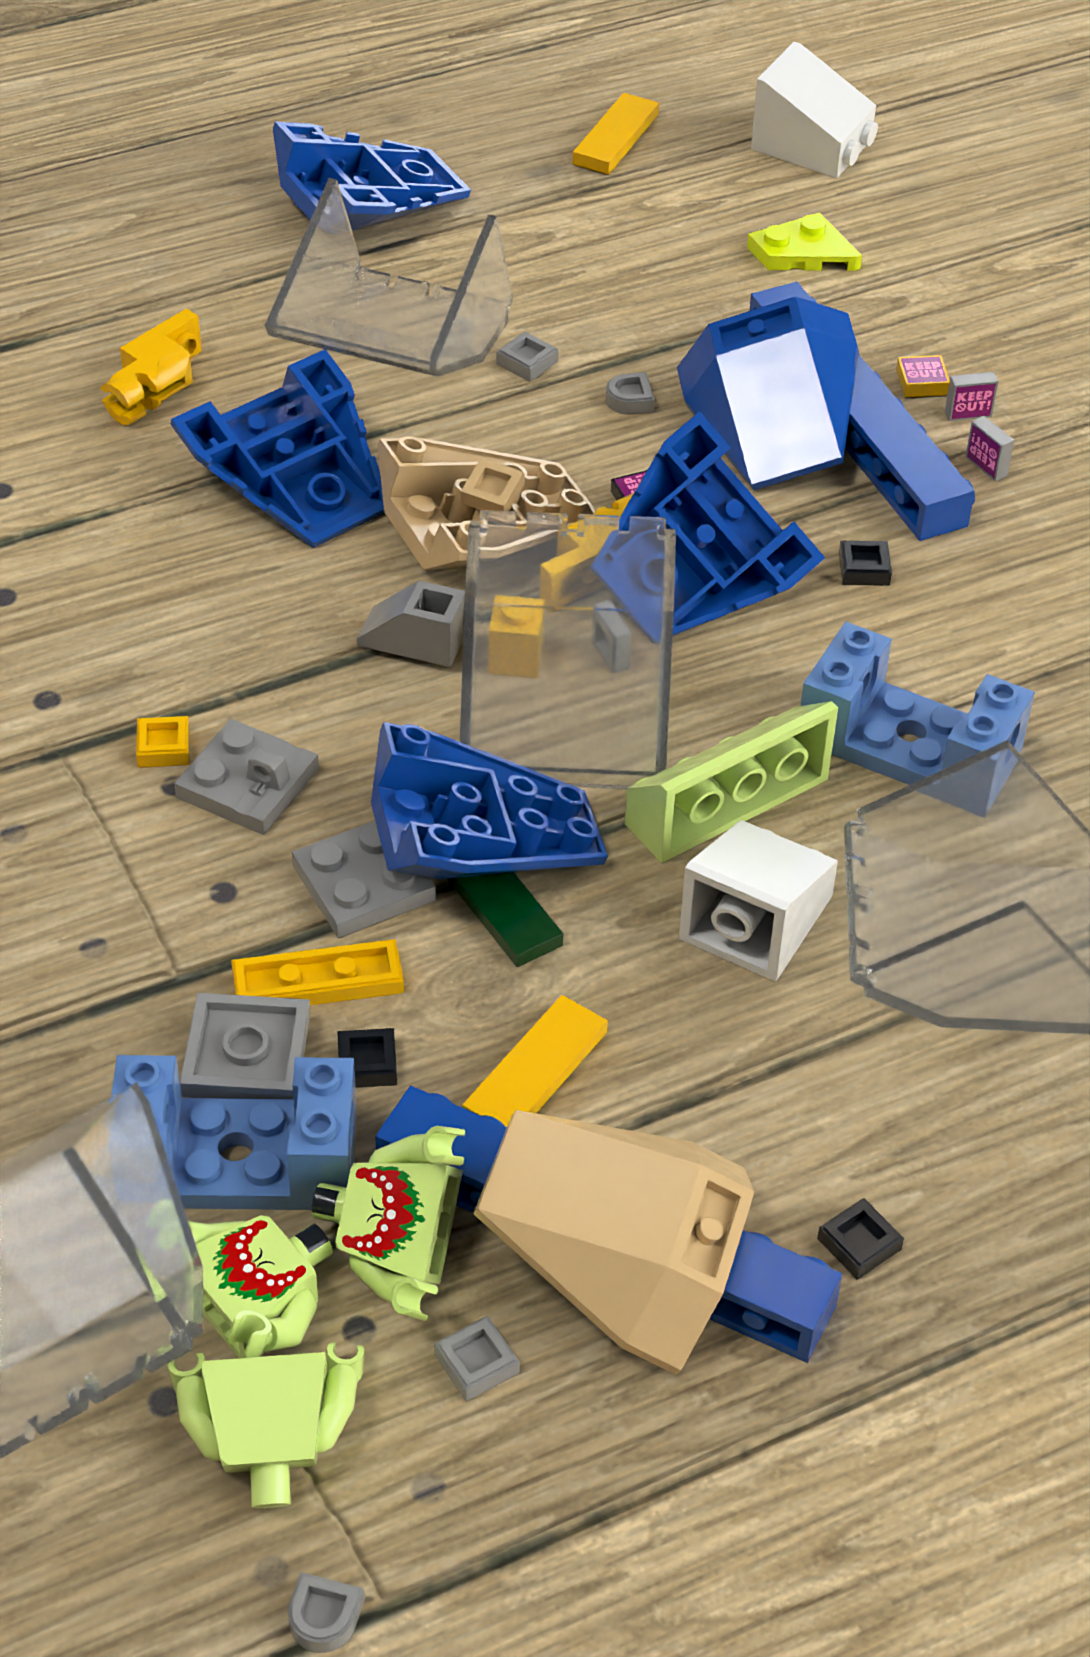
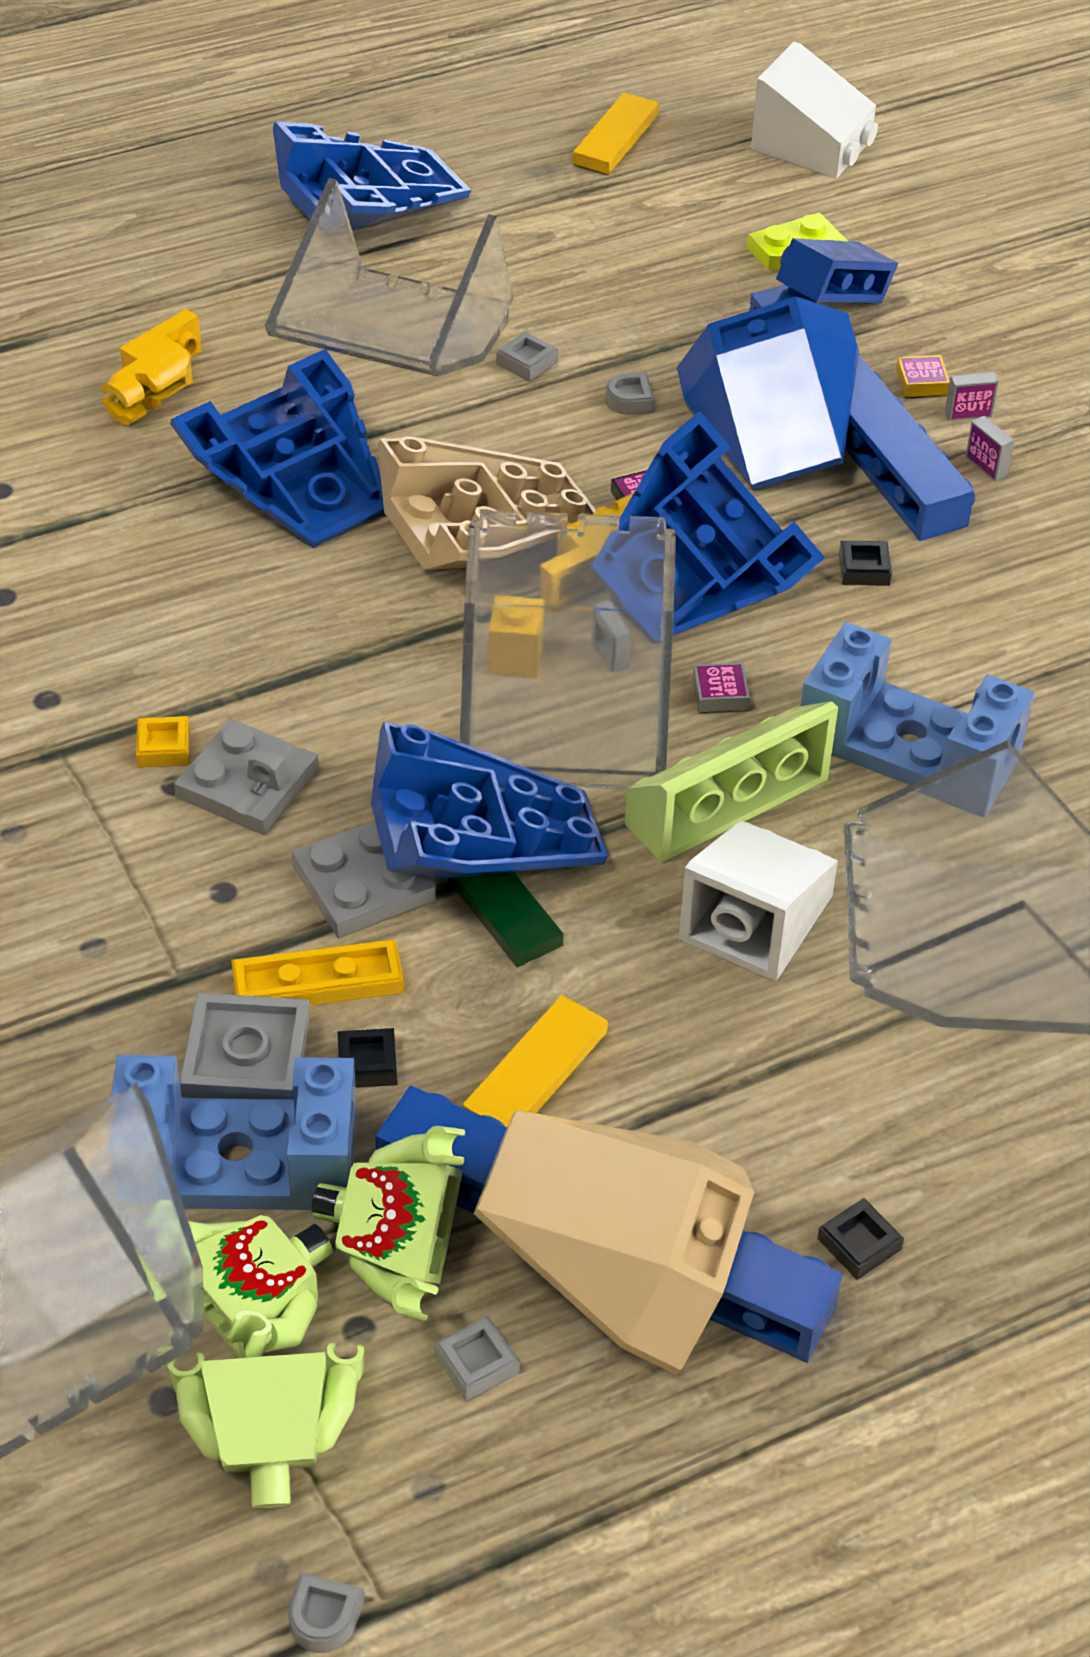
light grey slope [357,581,466,667] -> none
tan plate [461,458,525,518] -> none
none -> tile [693,663,750,712]
none -> blue brick [776,238,899,303]

